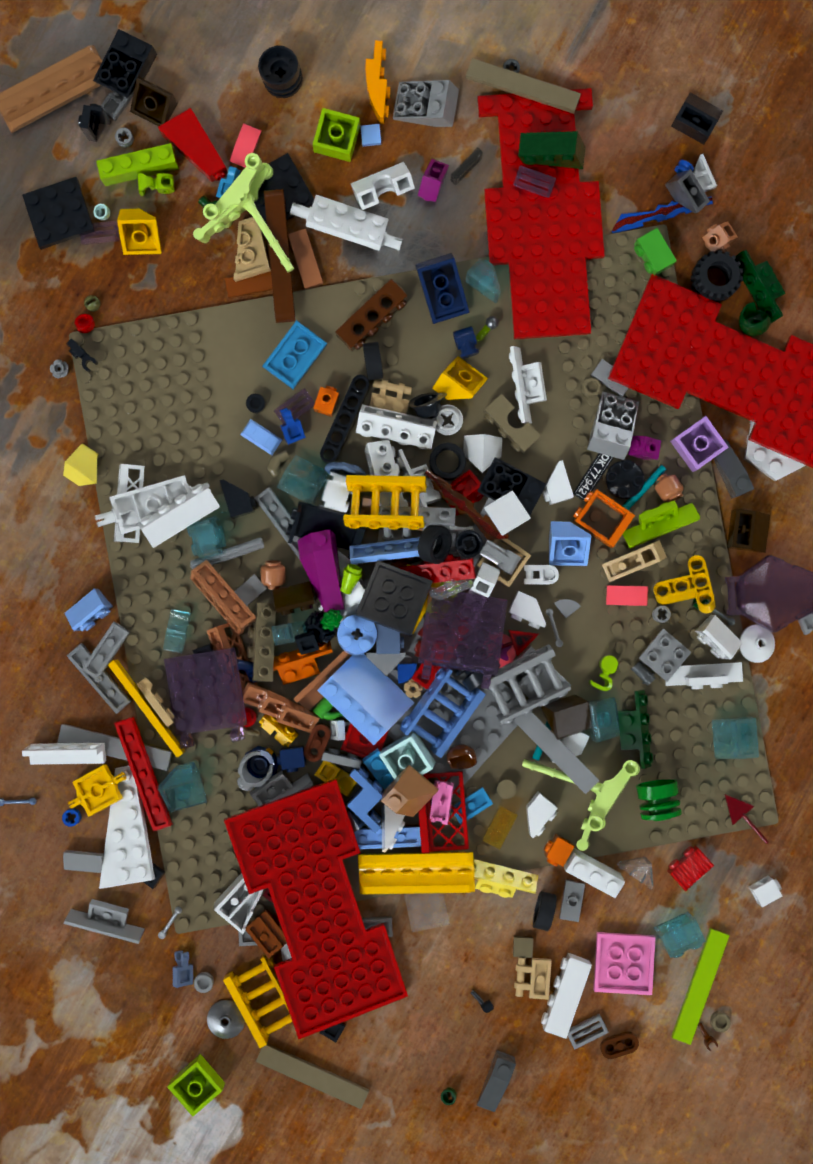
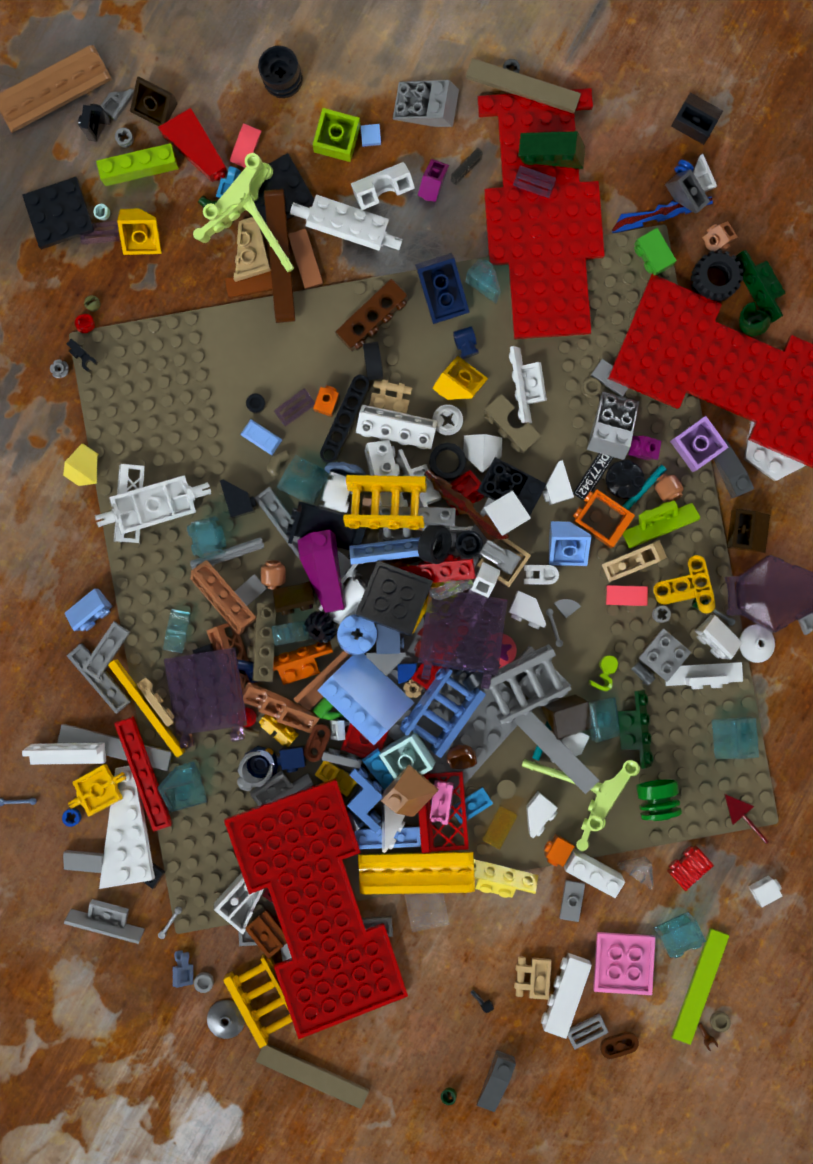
black slope [93,29,157,98] -> none
lime leg [138,173,175,196] -> none
white brick [138,483,220,548] -> none
lime brick [168,1054,225,1117] -> none
dark azure tile [262,320,327,390] -> none
blue plate [280,408,306,445] -> none
black plate [295,630,320,655] -> none
black tile [319,1022,346,1043] -> none
green plant [321,609,343,631] -> none
lime cone [340,564,362,594] -> none
light orange slope [365,40,391,124] -> none
black piece [408,393,447,418] -> none
piece [476,316,499,342] -> none
piece [484,630,539,657] -> none
dark tan tile [513,936,533,958] -> none
black tyre [533,891,557,931] -> none

